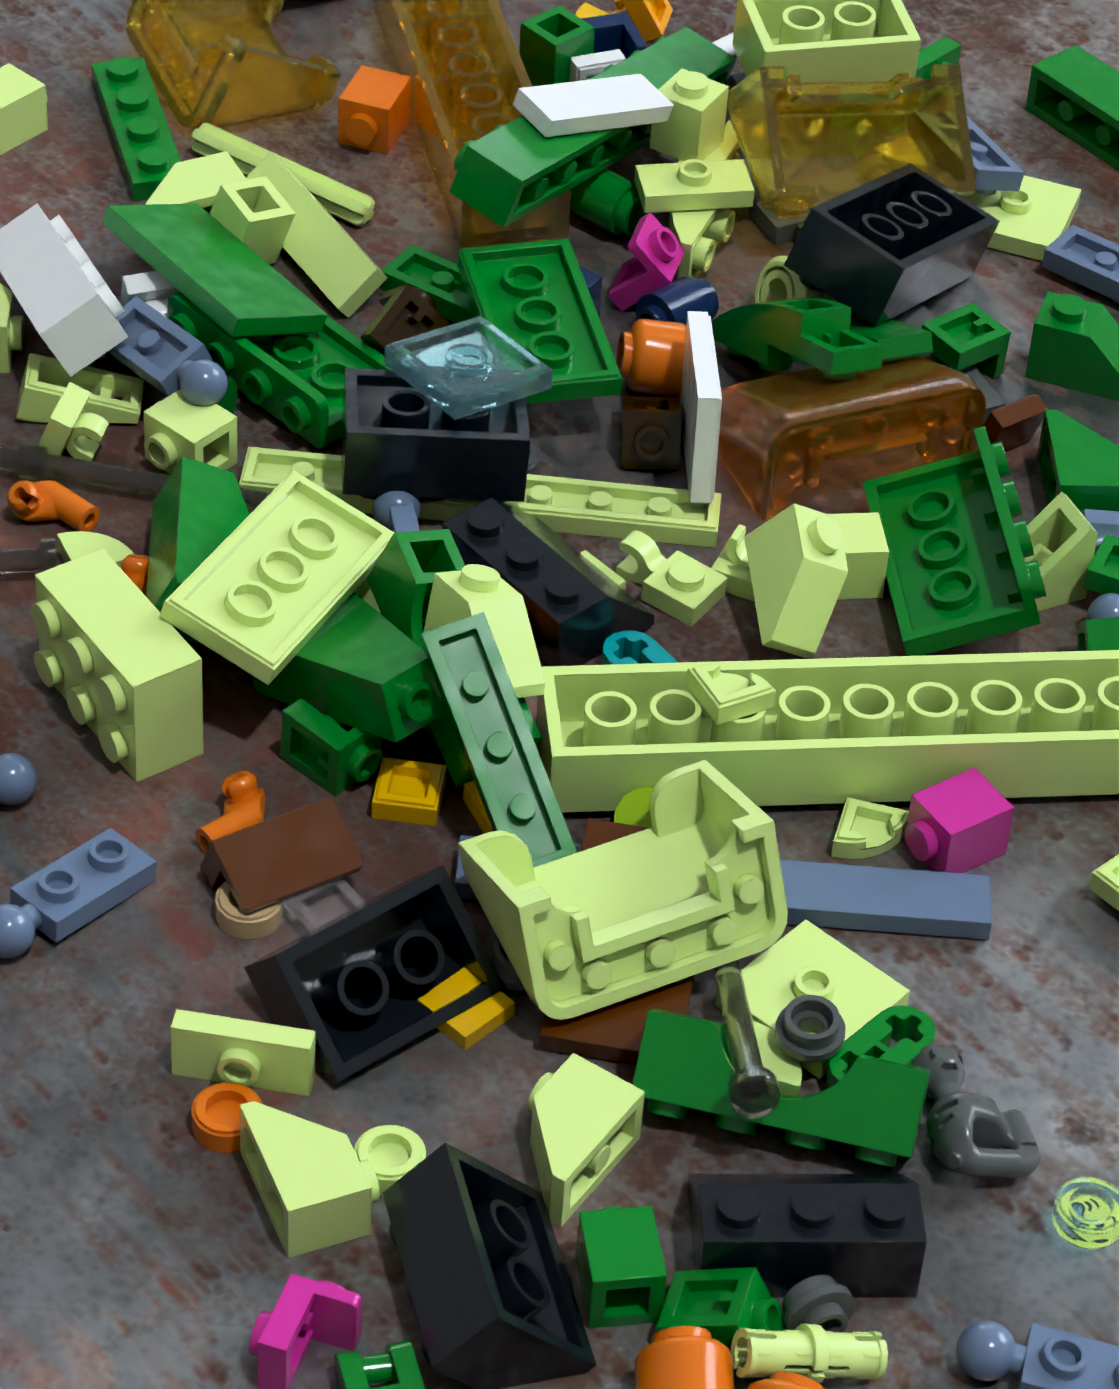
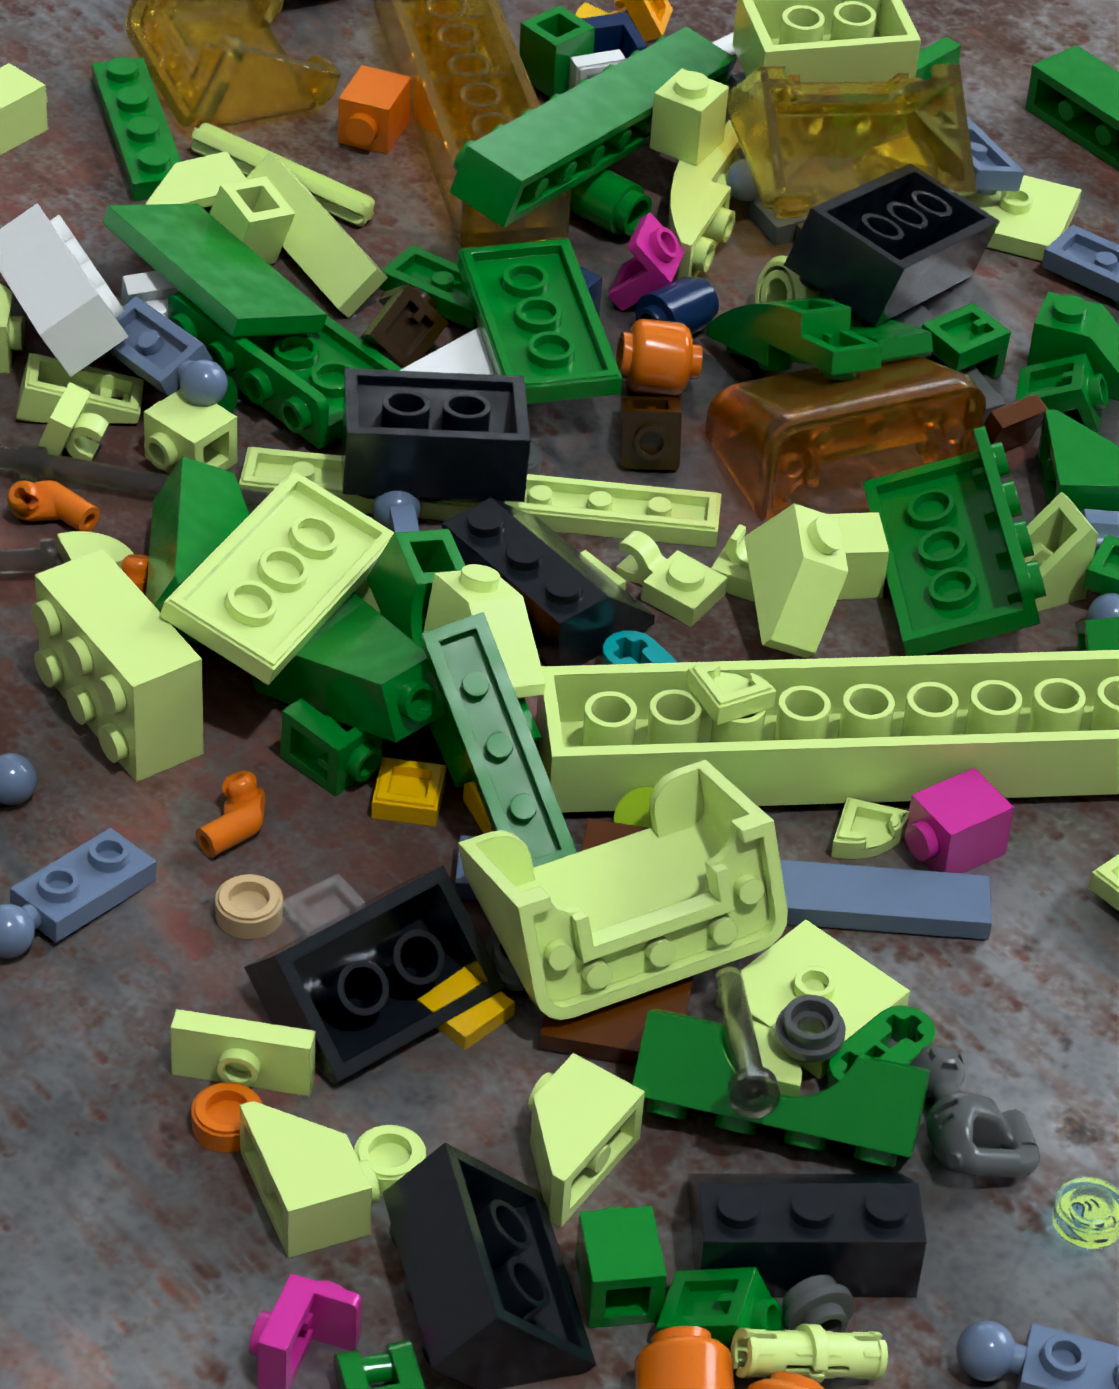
reddish brown panel [200,796,364,914] -> none
clear light blue tile [384,316,553,420] -> none
white tile [512,74,674,138] -> none
yellowish green plate [634,159,755,213] -> none
white tile [680,311,722,503] -> none
none -> green bracket [1015,353,1109,431]

